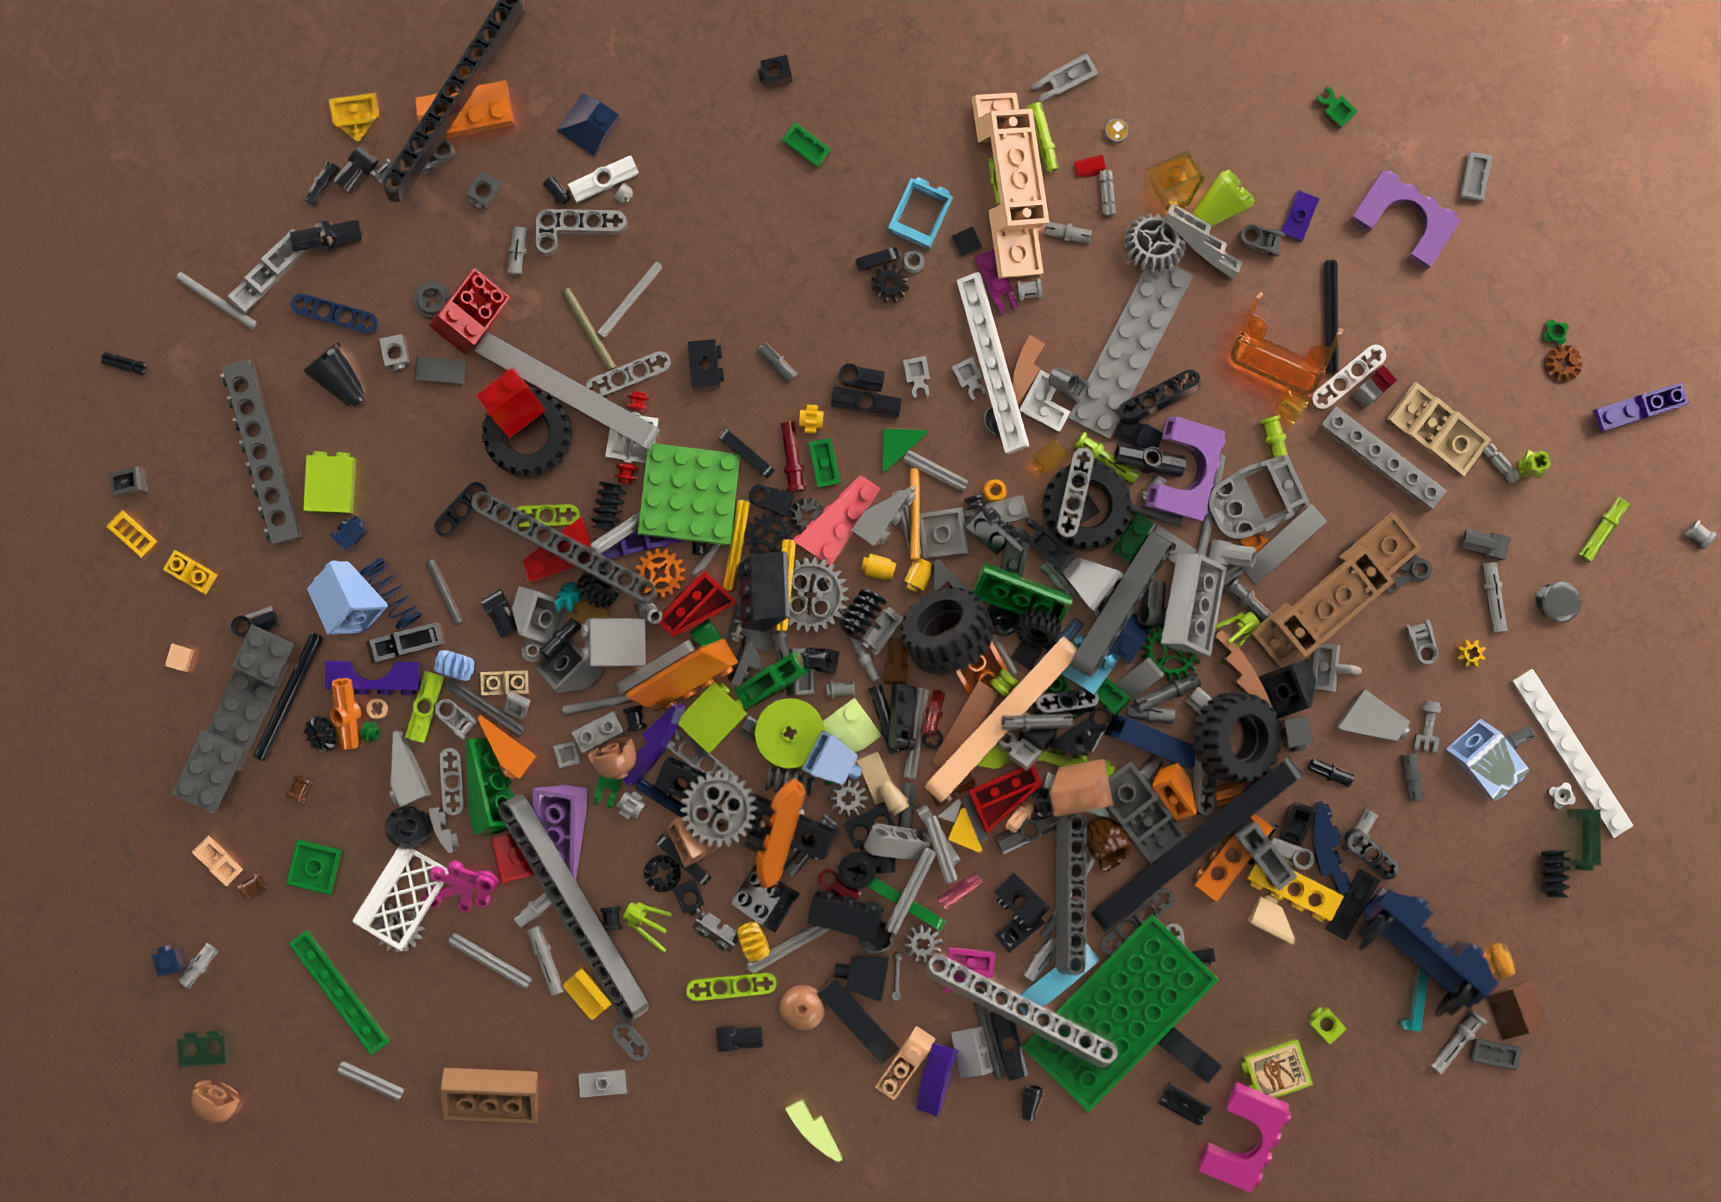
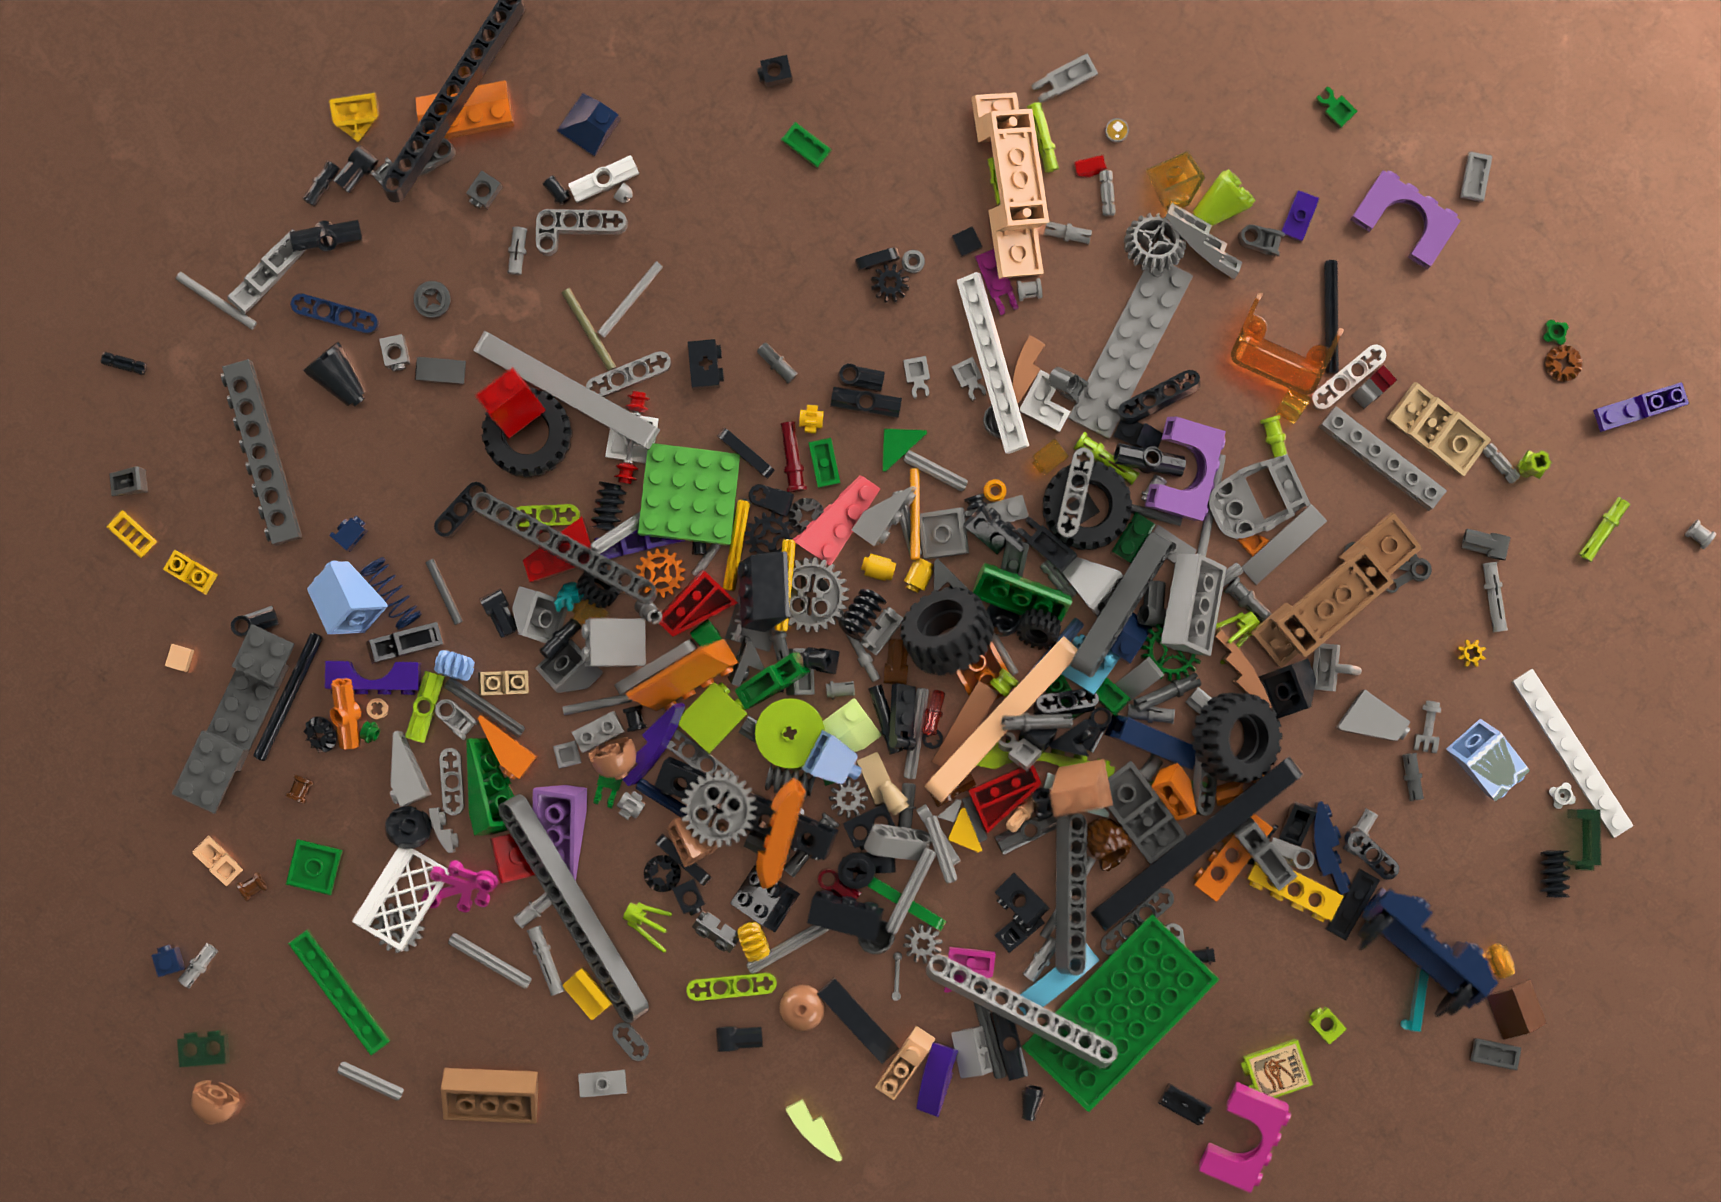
lime brick [304,451,356,514] -> none
red slope [429,268,510,354] -> none
light grey tile [503,691,531,720] -> none
light grey plate [521,639,544,662] -> none
black bush [600,906,623,931] -> none
black torso [834,956,889,1002] -> none
medium azure window [888,177,953,250] -> none
clear pink pin [937,871,983,910] -> none
black tile [1011,640,1043,670] -> none
black slope [1157,1027,1222,1084] -> none
light grey piece [1209,540,1257,568] -> none
tan slope [1246,895,1295,944] -> none
dark grey brick [1280,716,1312,752] -> none
black axle [1308,758,1355,788] -> none
light grey piece [1405,619,1438,666] -> none
light grey pin [1430,1009,1488,1074] -> none
dark grey pin [1505,725,1536,750] -> none
dark grey piece [1536,581,1581,622] -> none

